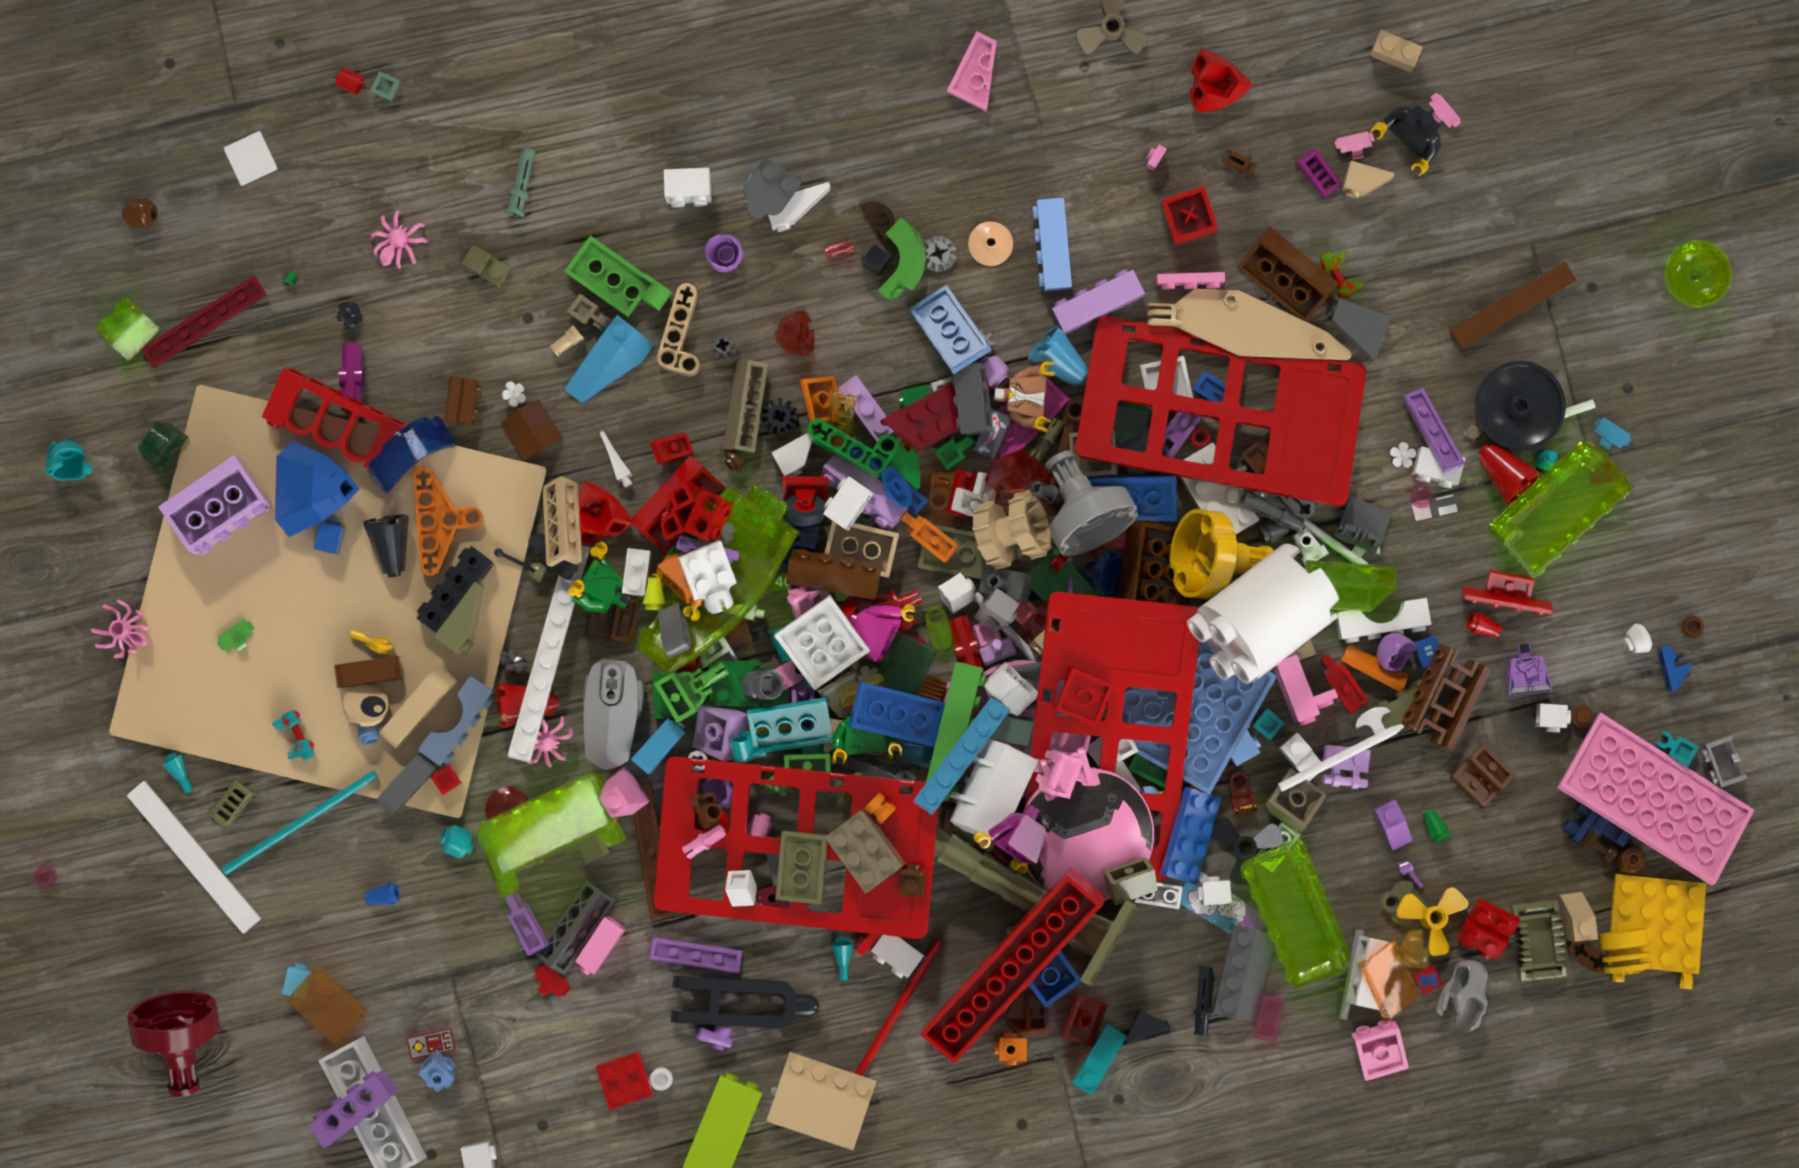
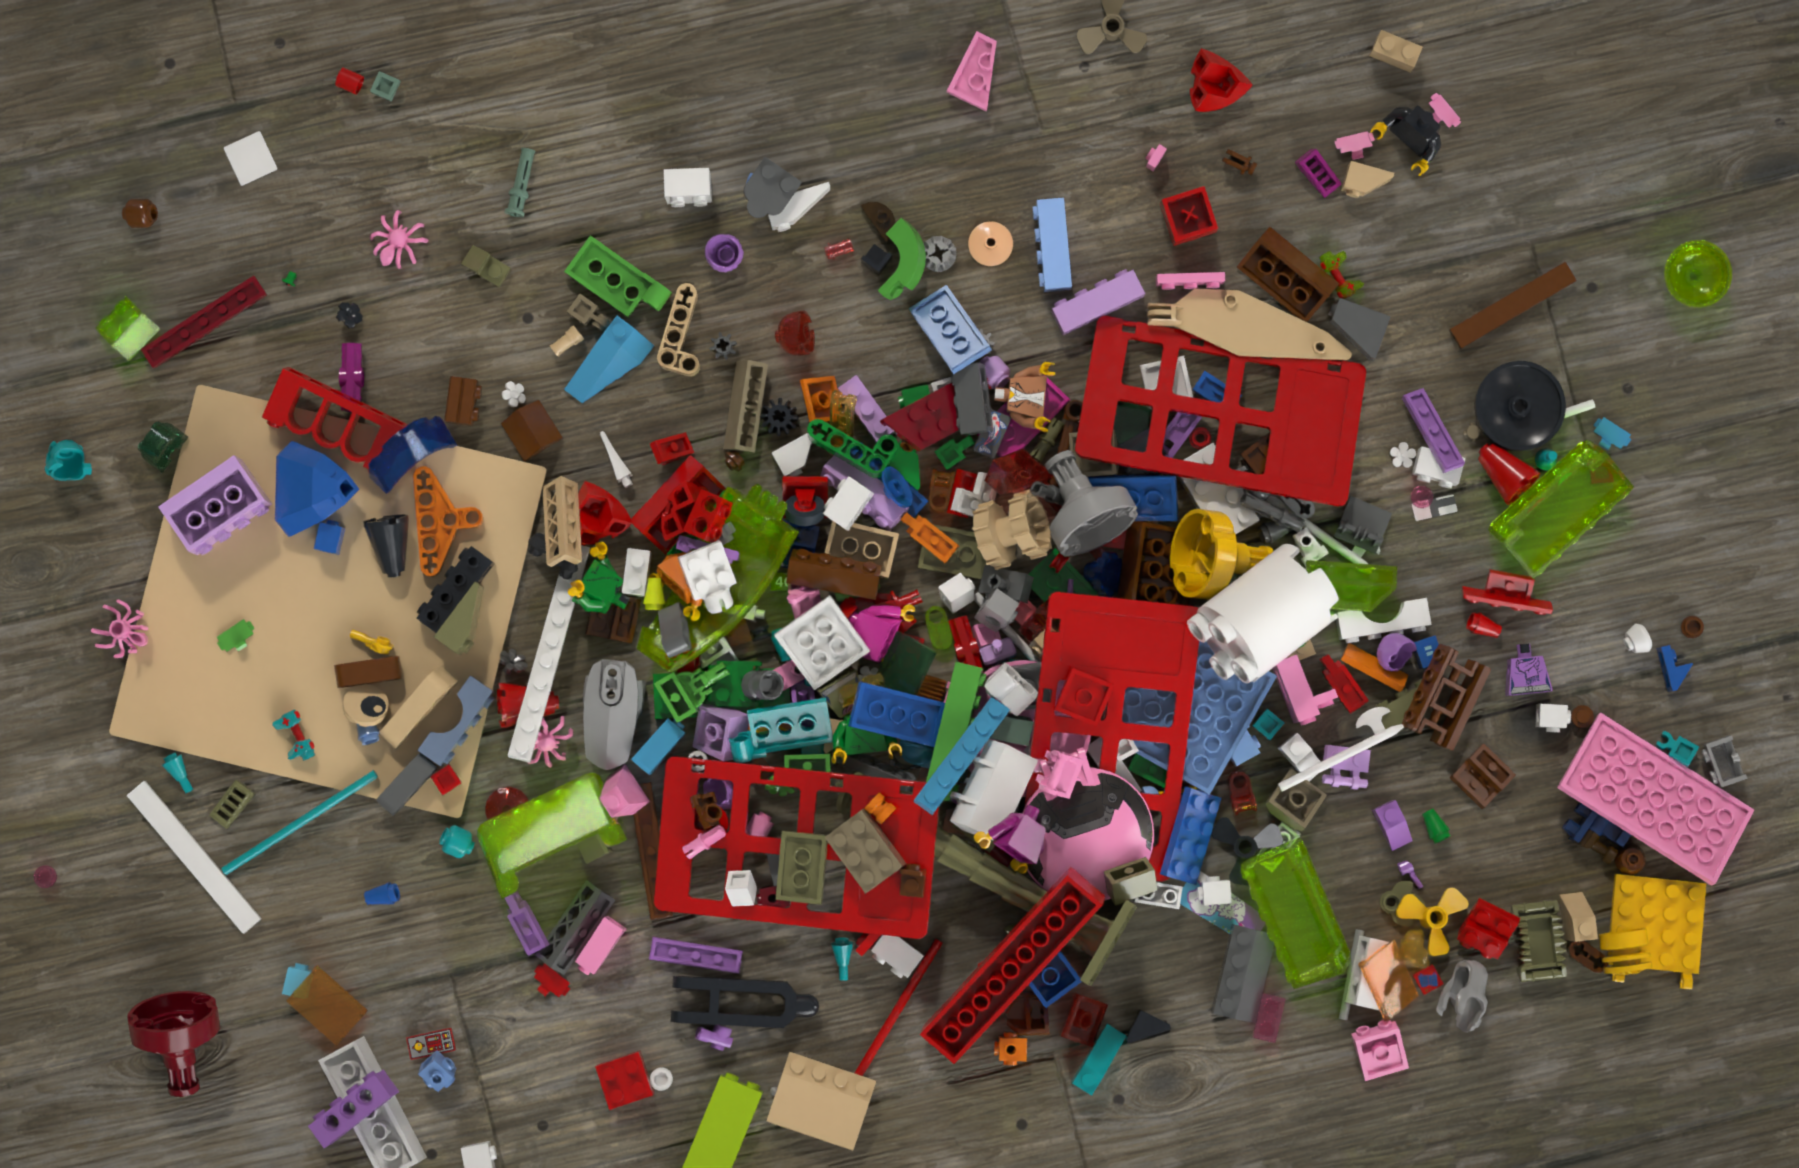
hinge [494,548,547,582] -> none
dark azure cone [1028,326,1089,387] -> none
black pin [1193,966,1213,1036] -> none

